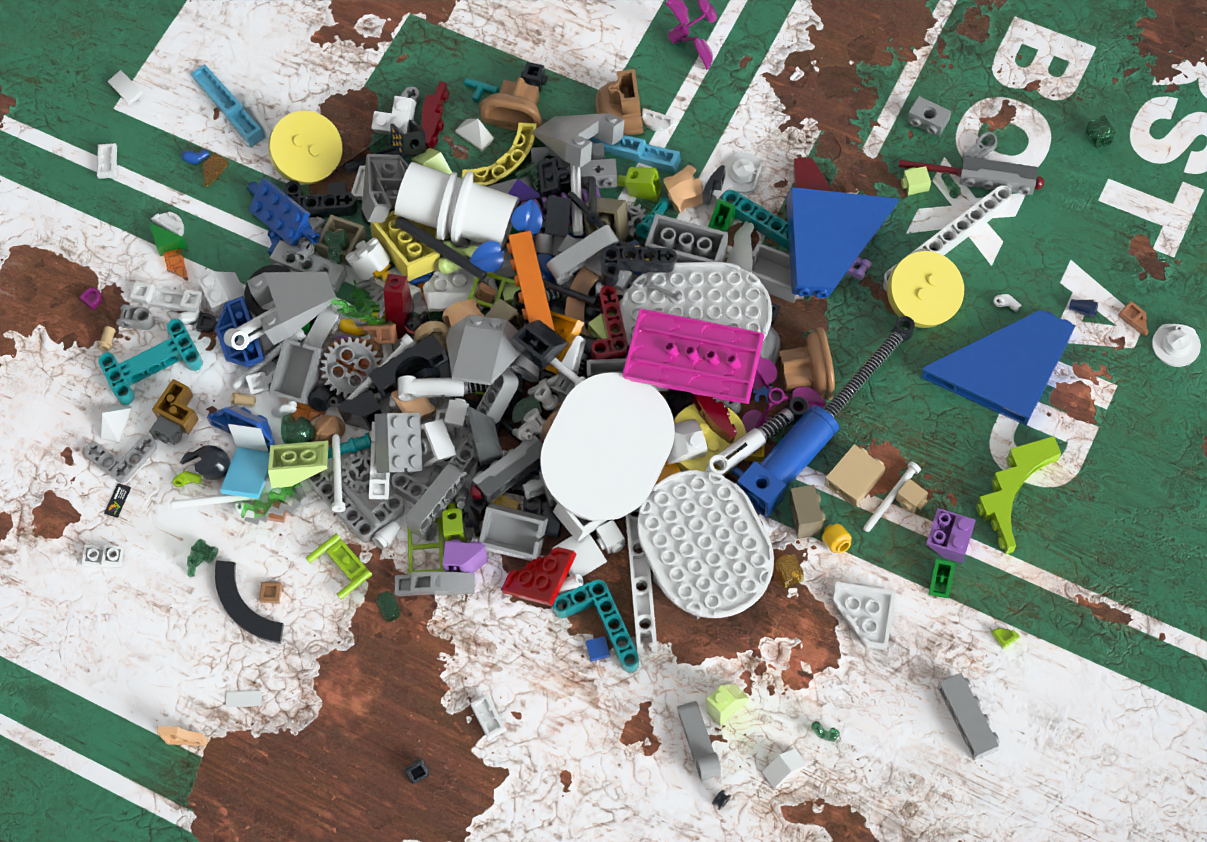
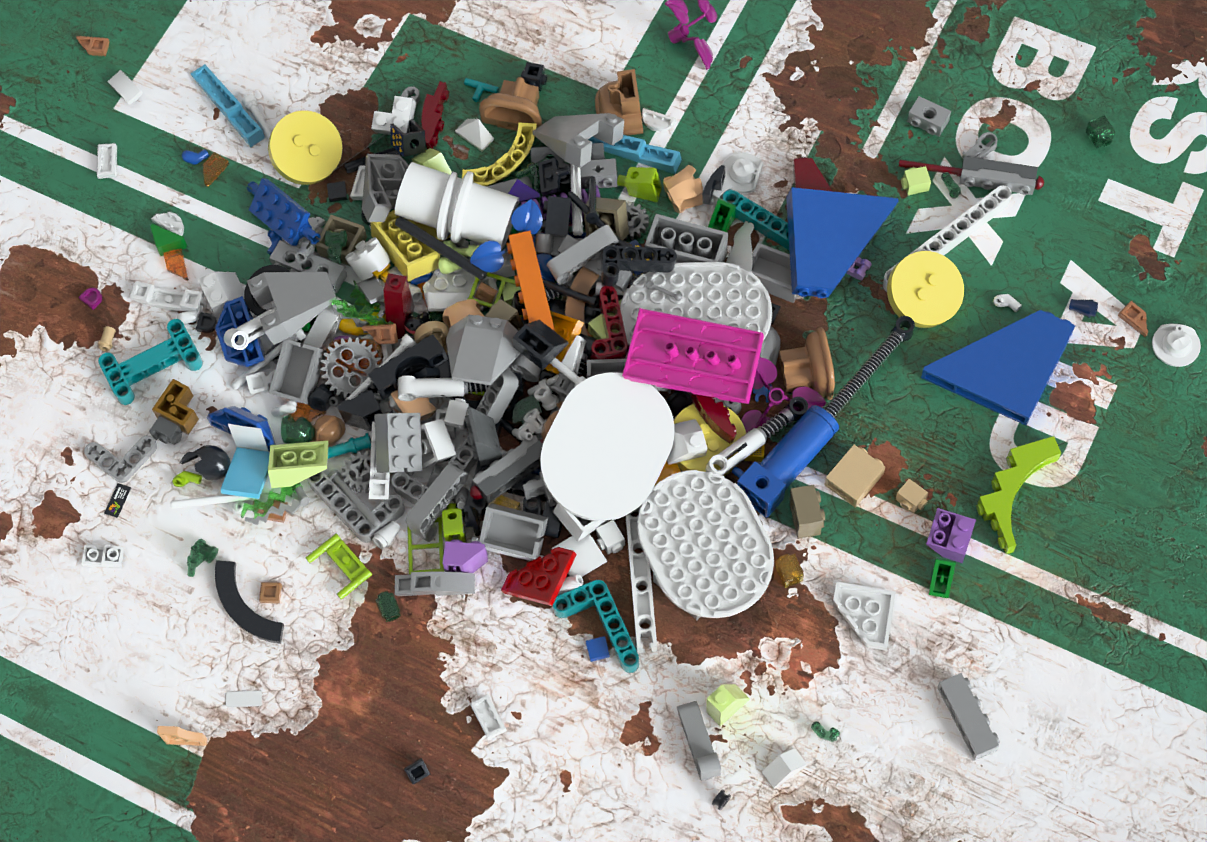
white slope [101,404,132,443] -> none
light grey piece [116,305,155,330] -> none
tan pin [231,391,256,407] -> none
black beam [284,180,358,218] -> none
white bar [332,434,346,512] -> none
teal pin [636,197,671,238] -> none
yellow head [822,524,851,553] -> none
white bar [863,461,921,532] -> none
lime tile [991,628,1020,649] -> none
none -> nougat tile [76,36,110,56]
none -> light grey slope [357,277,384,304]

